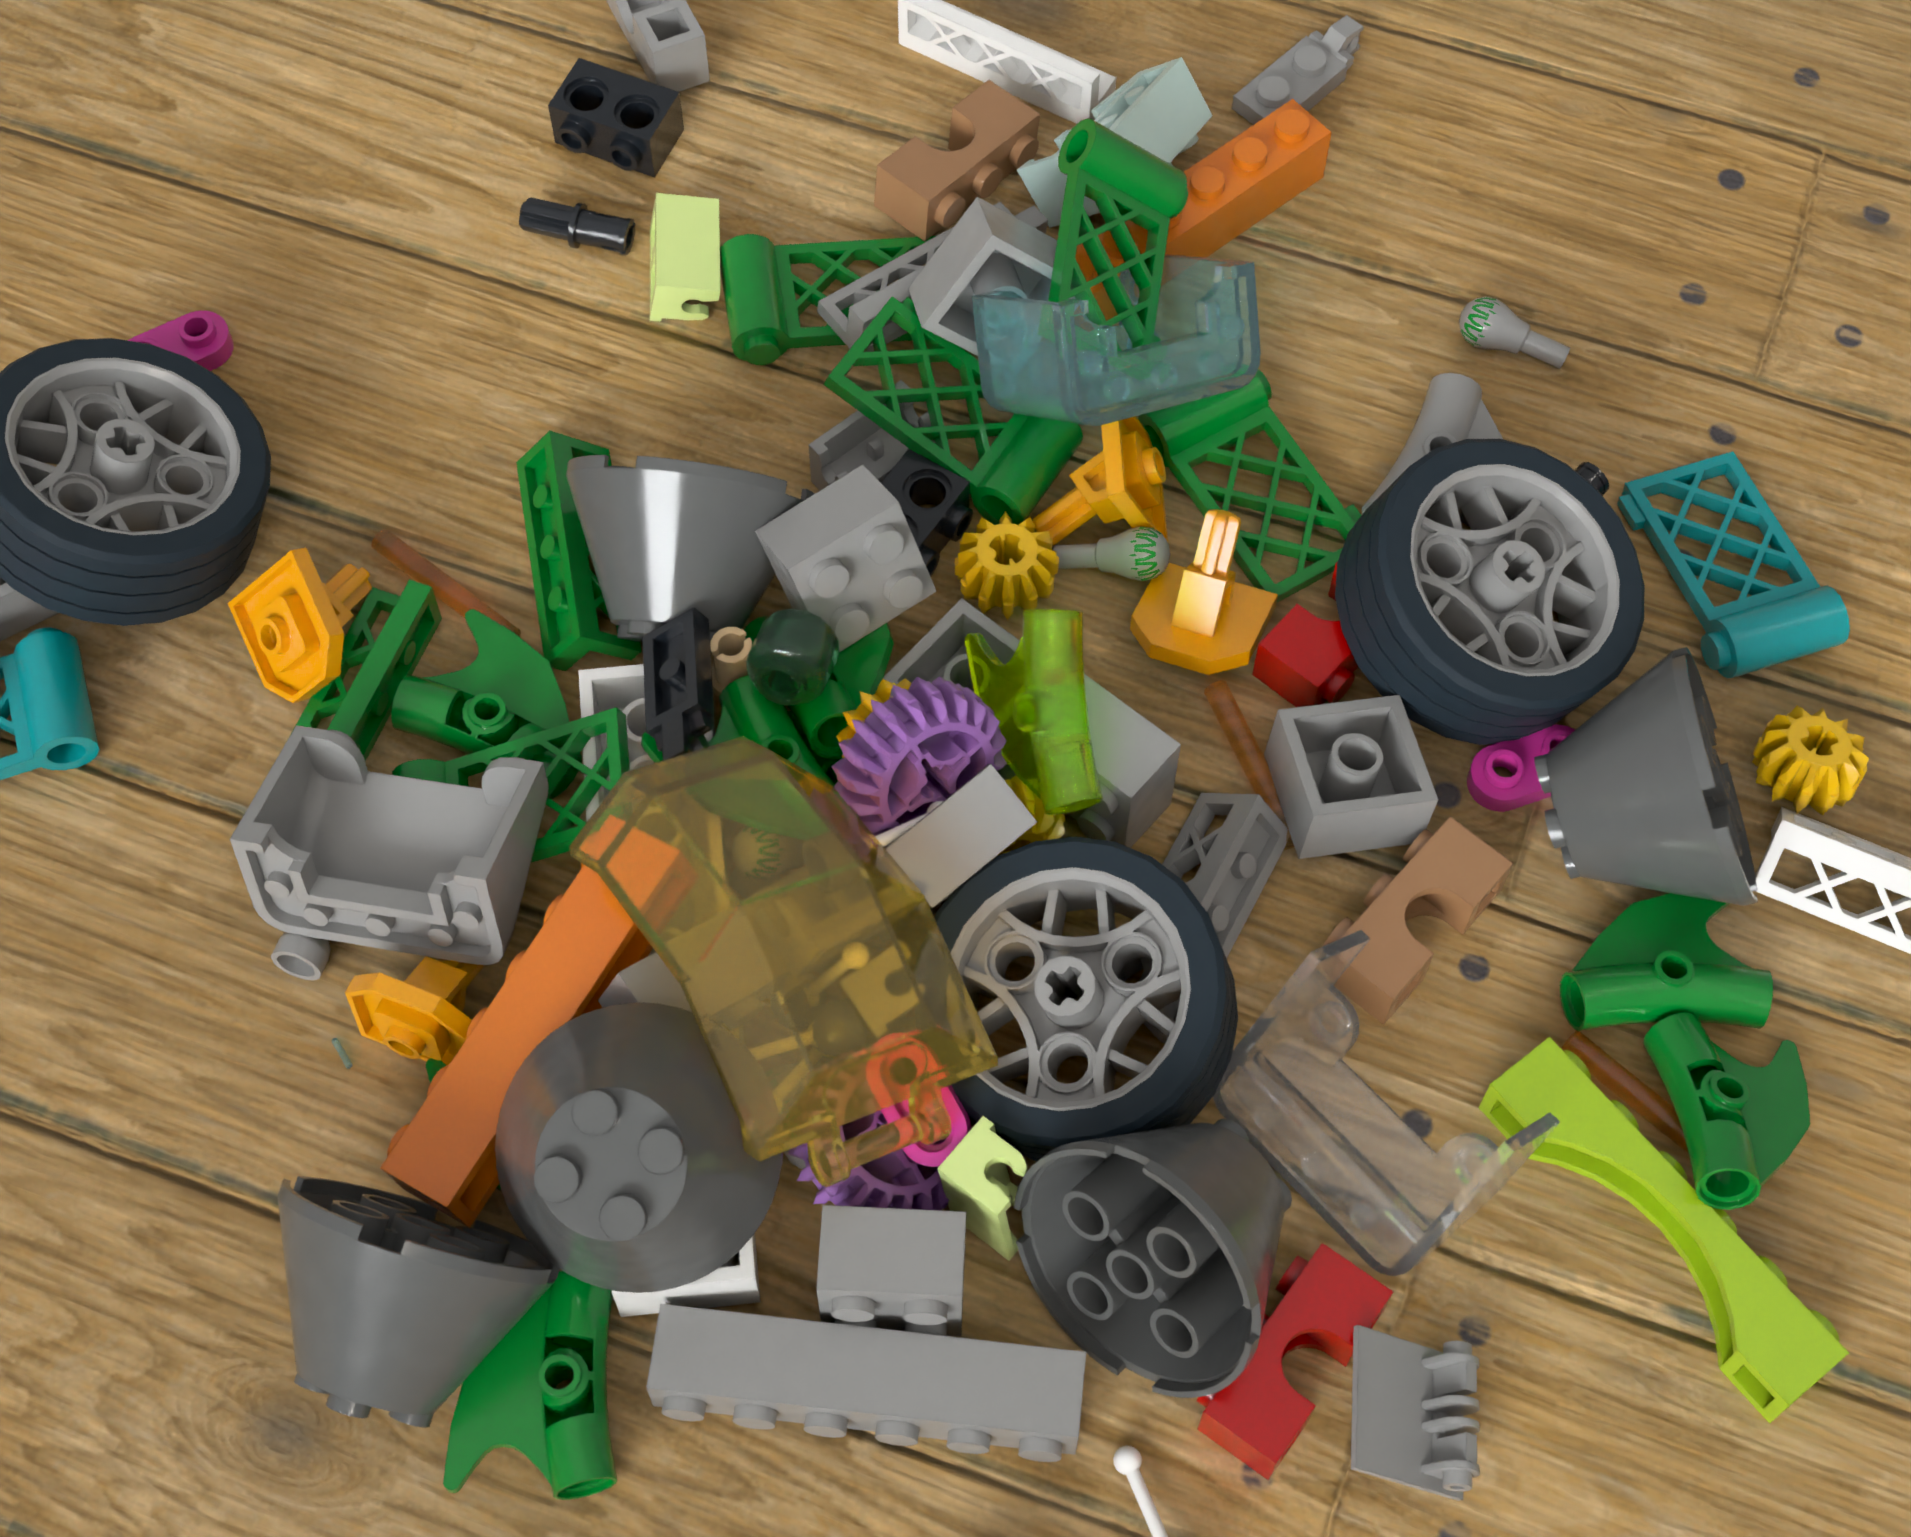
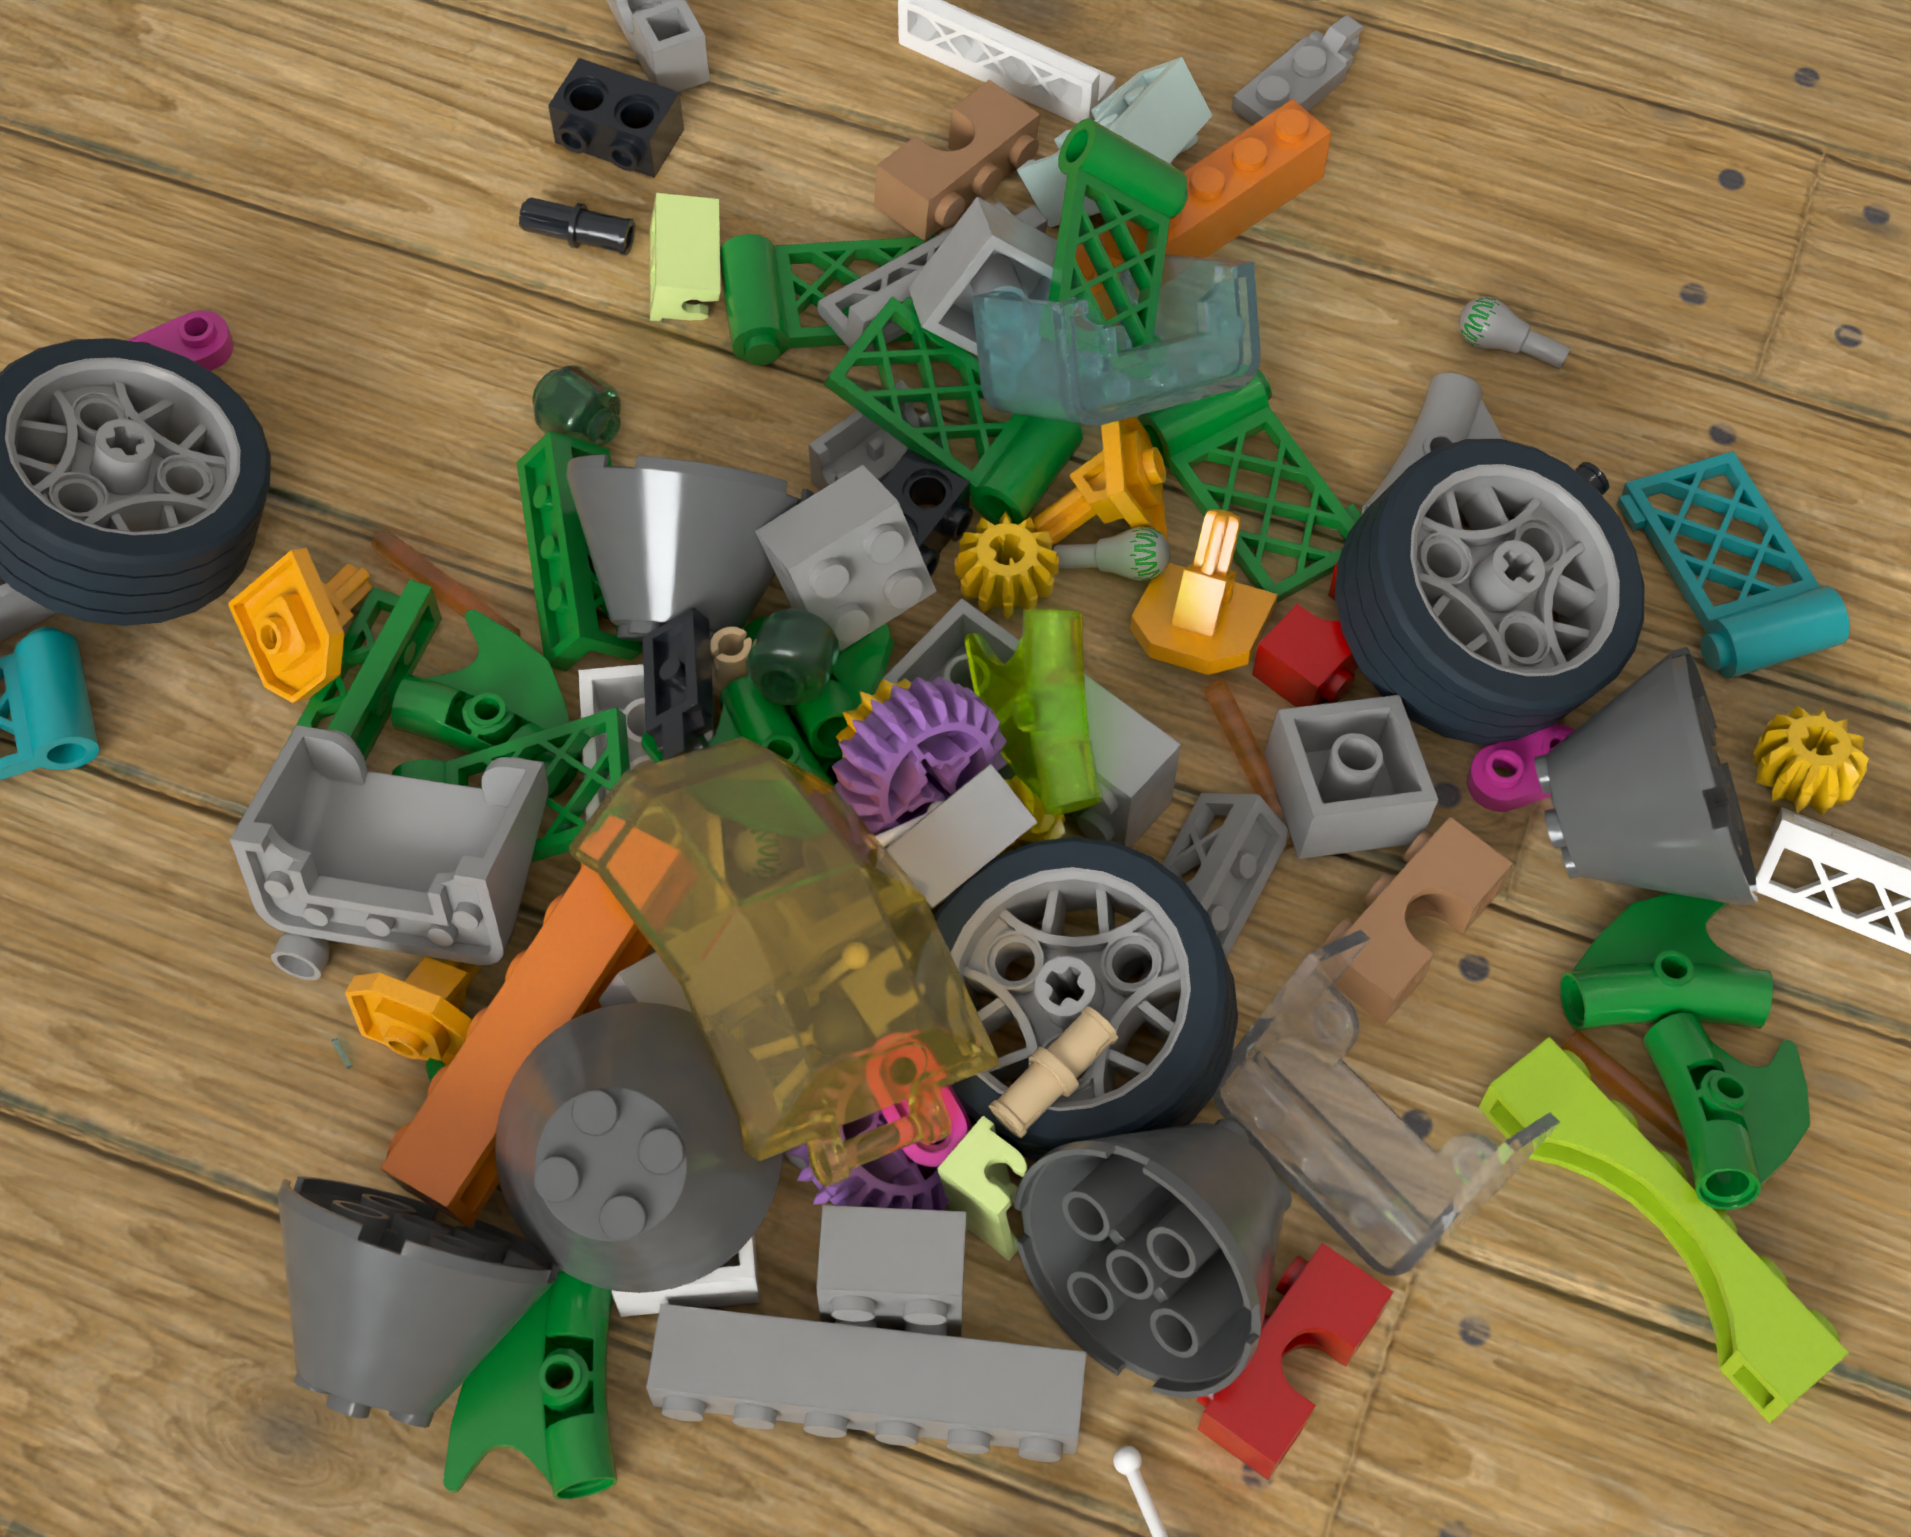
light grey hinge [1351,1325,1480,1501] -> none
none -> clear green head [532,364,621,446]
none -> tan pin [989,1006,1119,1138]

